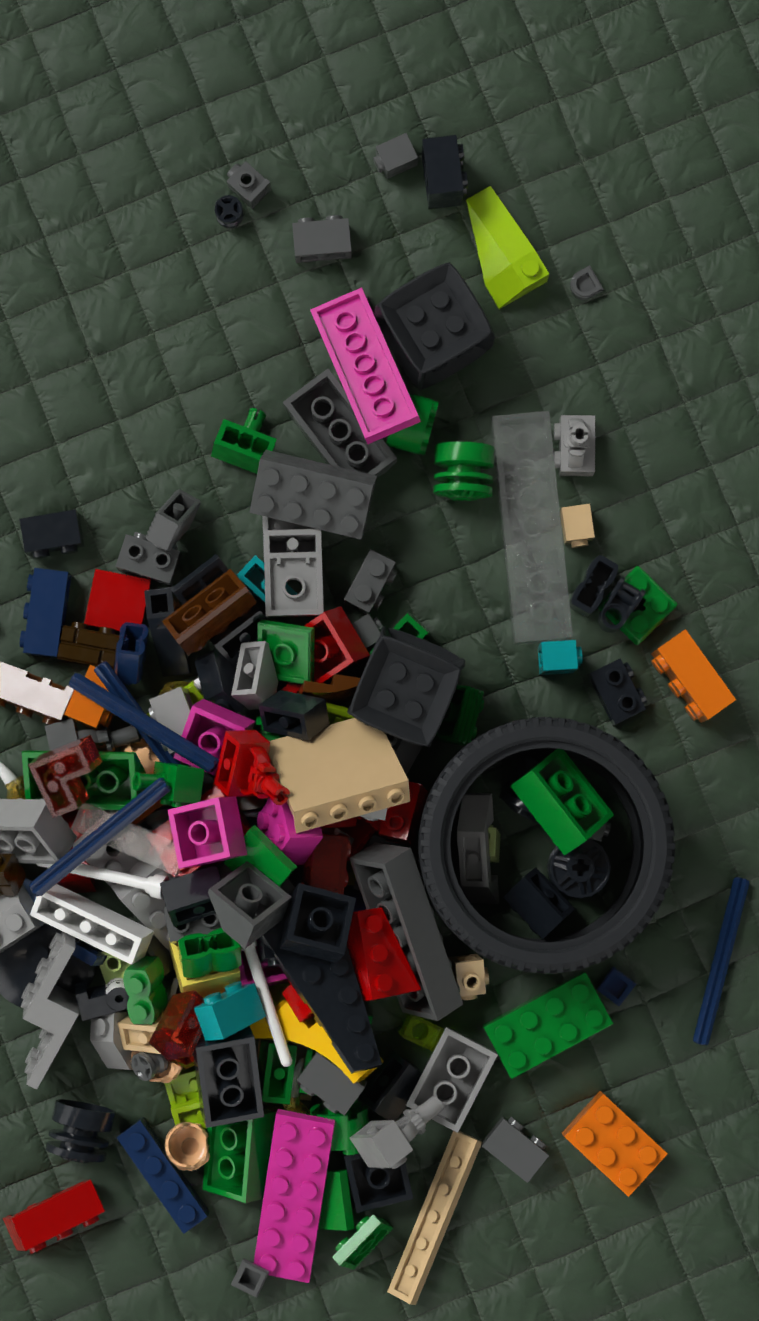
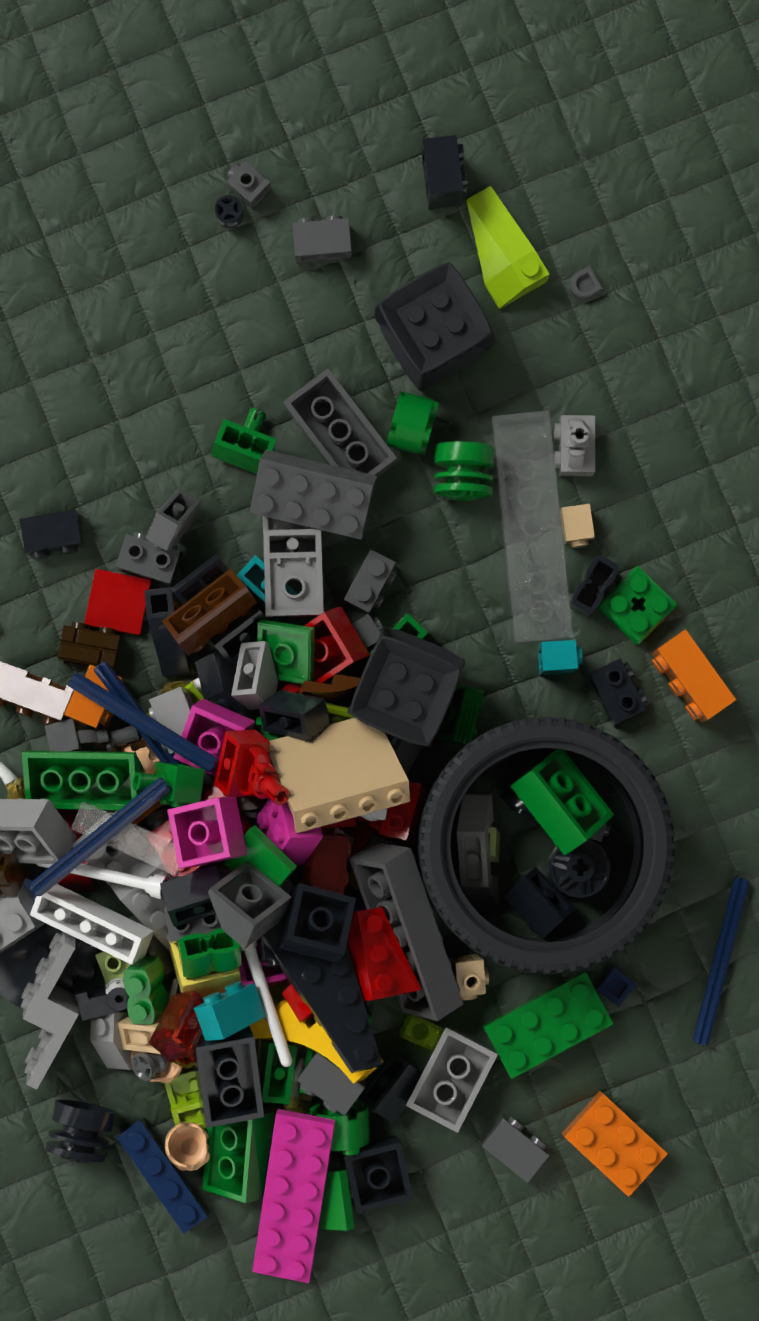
red wedge [3,1179,105,1254] -> none
dark blue brick [19,568,72,659] -> none
clear red brick [28,735,103,818] -> none
dark blue tile [72,942,107,966] -> none
dark blue brick [114,622,148,685] -> none
dark grey slope [231,1258,269,1298] -> none
dark pink plate [310,287,421,444] -> none
green plate [332,1215,394,1270] -> none
light grey brick [350,1096,444,1169] -> none
dark grey brick [373,133,418,179] -> none
tan plate [387,1131,482,1305] -> none
black piece [598,576,646,633] -> none

